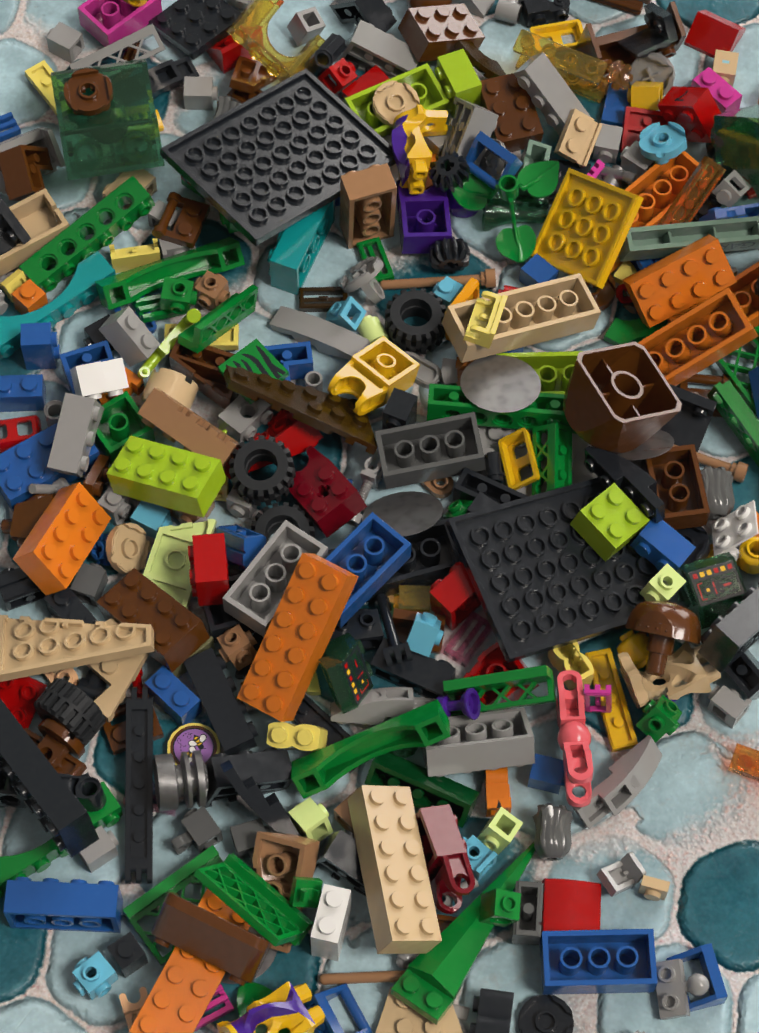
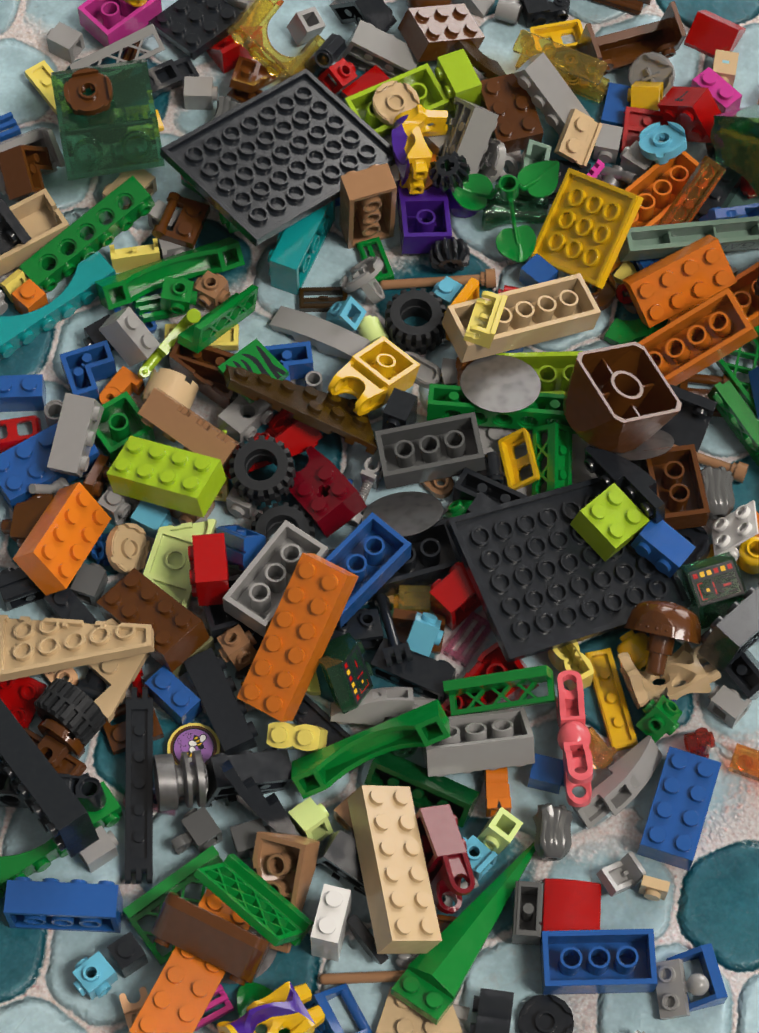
blue brick [20,322,61,370] -> none
white brick [70,358,129,400] -> none
green tile [289,877,323,908] -> none
dark purple piece [436,688,481,720] -> none
blue tile [466,131,523,193] -> none
green brick [479,888,521,927] -> none
dark pink tile [584,684,612,713] -> none
clear orange plant [606,60,633,91] -> none
black bracket [617,2,678,58] -> none
yellowish green brick [640,563,686,601] -> none
light grey brick [712,170,752,207] -> none
none -> black tile [347,914,389,964]
none -> clear orange bracket [588,727,617,769]
none -> blue brick [637,746,721,871]
none -> clear red plate [684,727,715,758]

